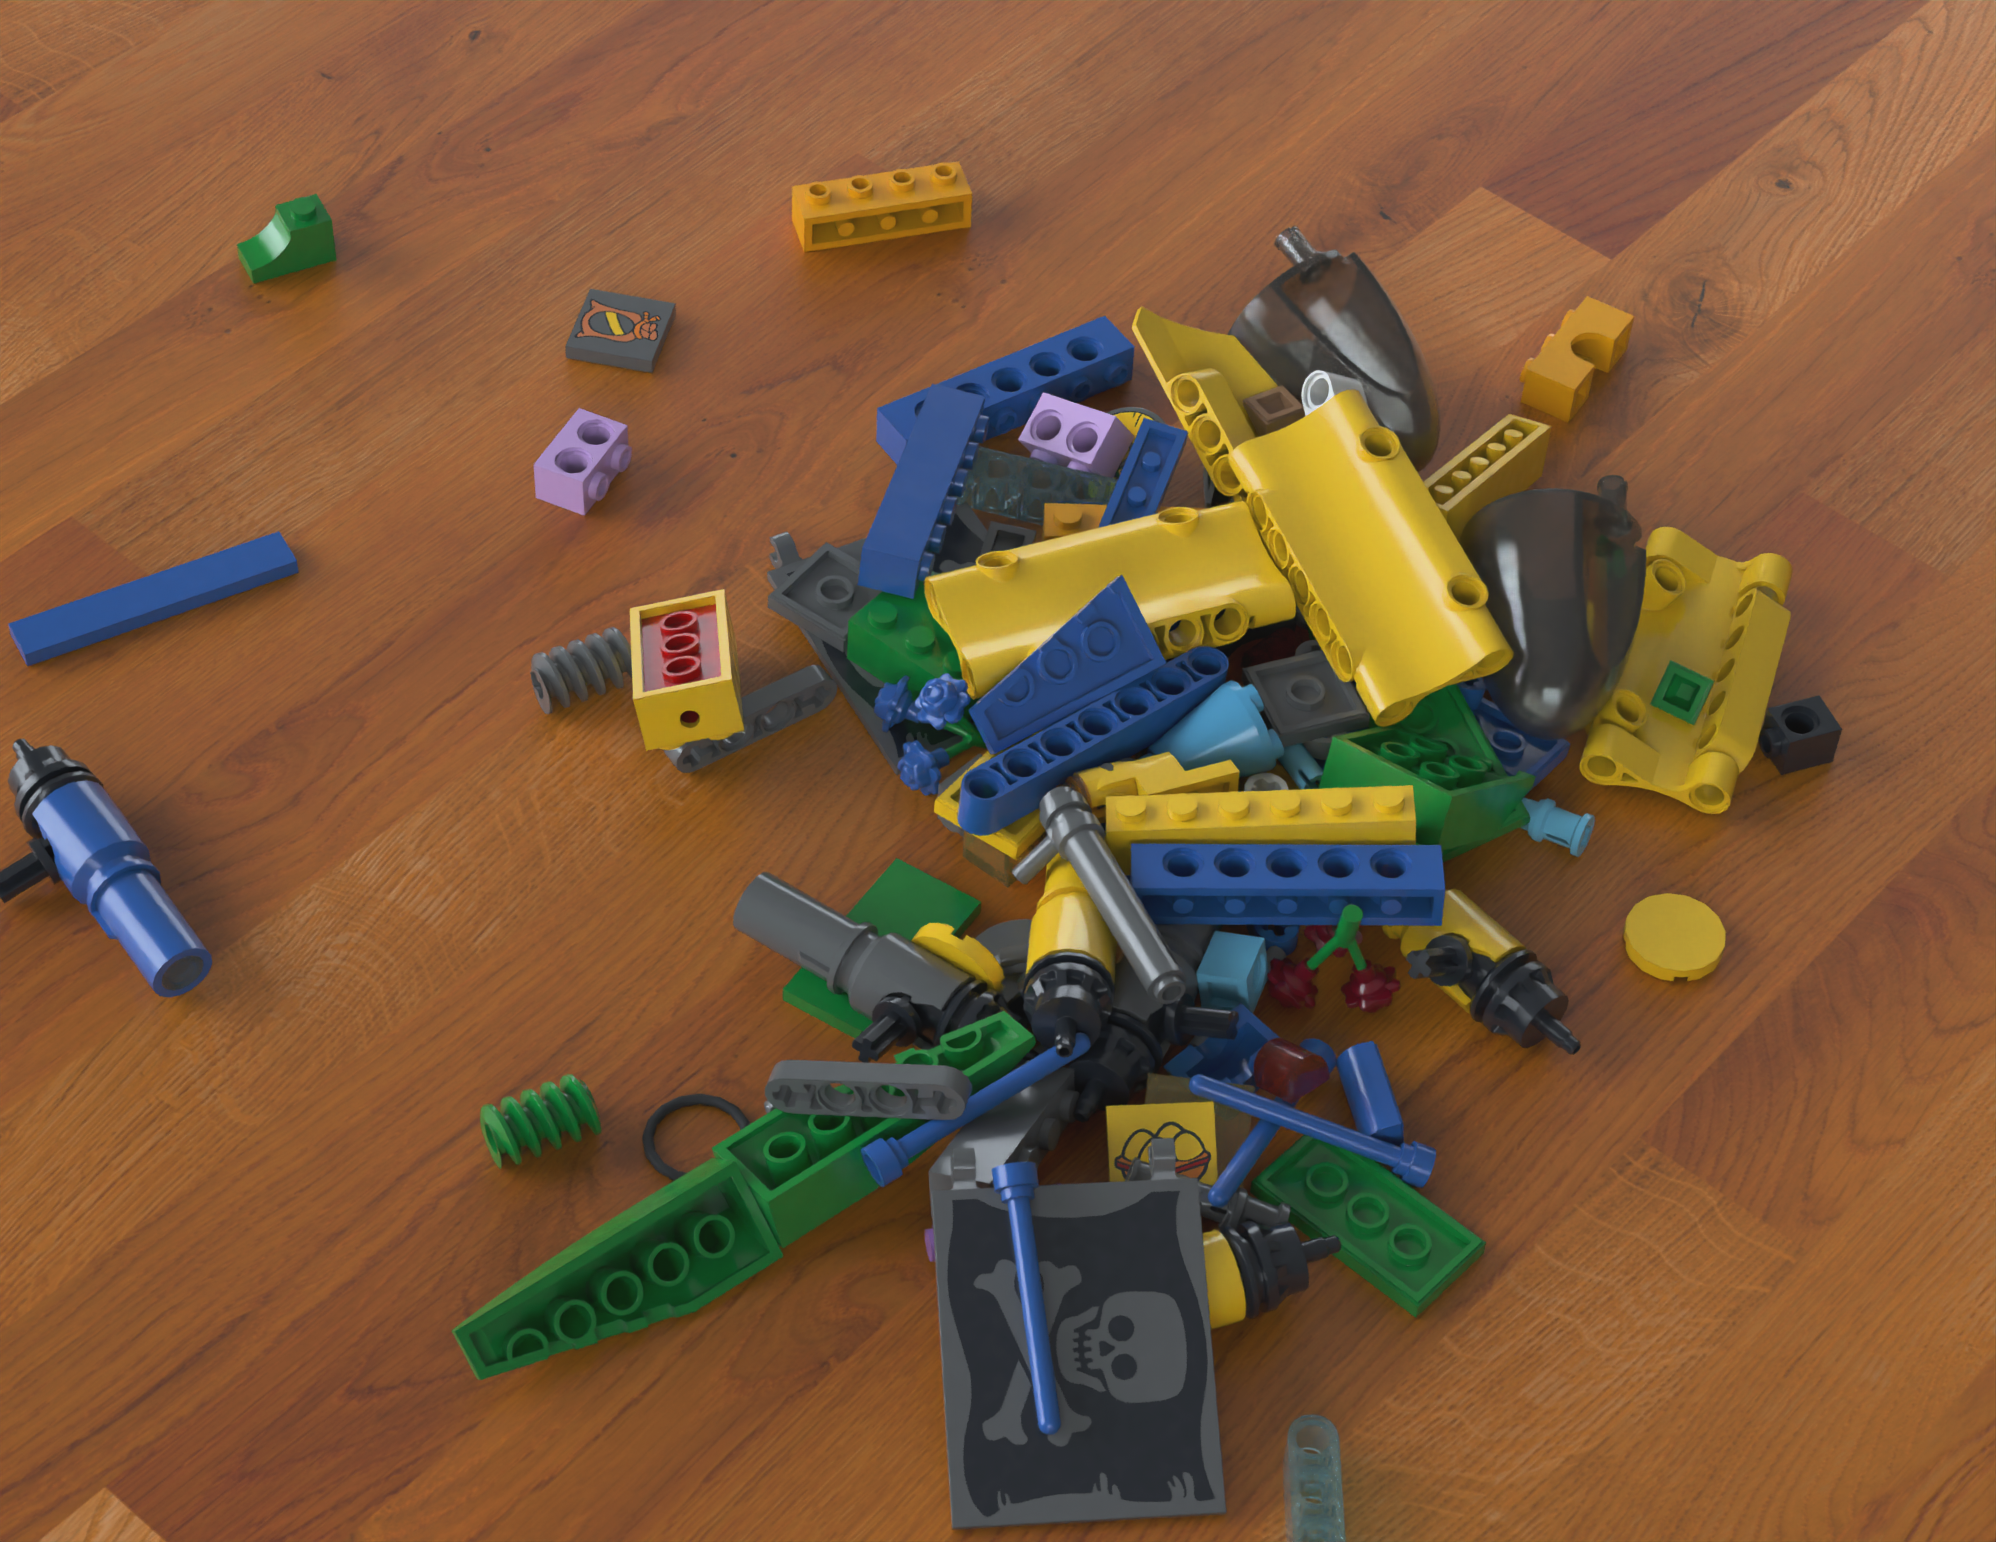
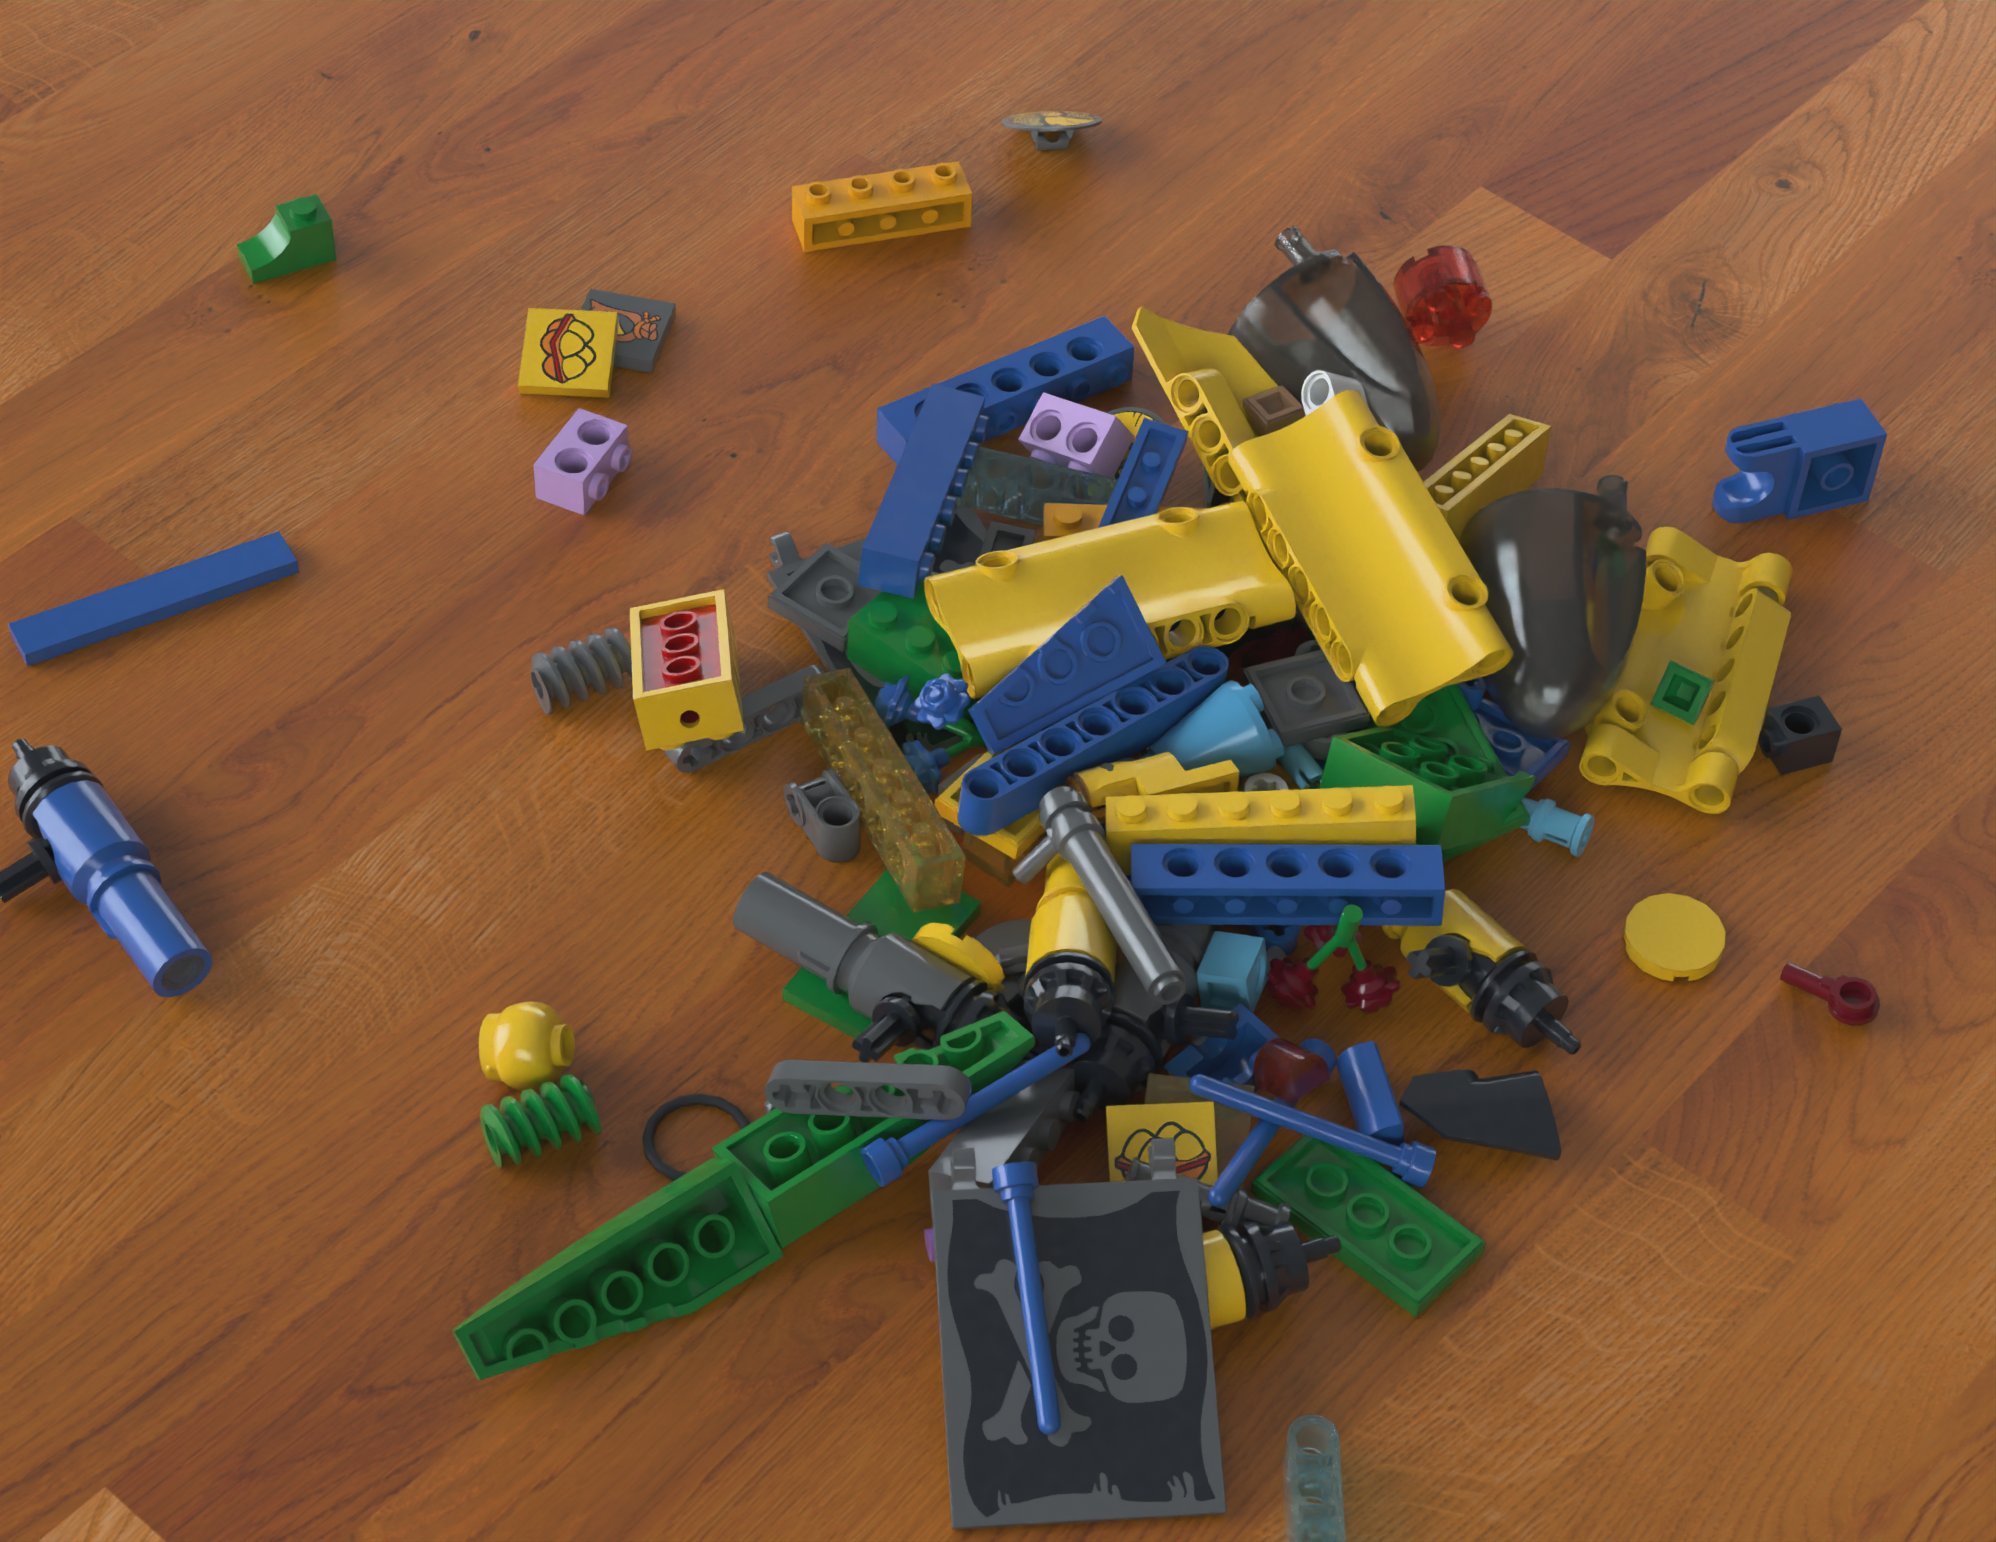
light orange arch [1520,296,1634,423] -> none
none -> yellow piece [479,1001,575,1091]
none -> yellow tile [518,308,619,398]
none -> dark grey piece [783,768,861,862]
none -> clear yellow brick [800,668,966,912]
none -> shield [1001,111,1102,150]
none -> clear red brick [1393,245,1492,348]
none -> black panel [1399,1069,1562,1160]
none -> blue brick [1712,398,1887,523]
none -> dark red plate [1780,962,1880,1026]

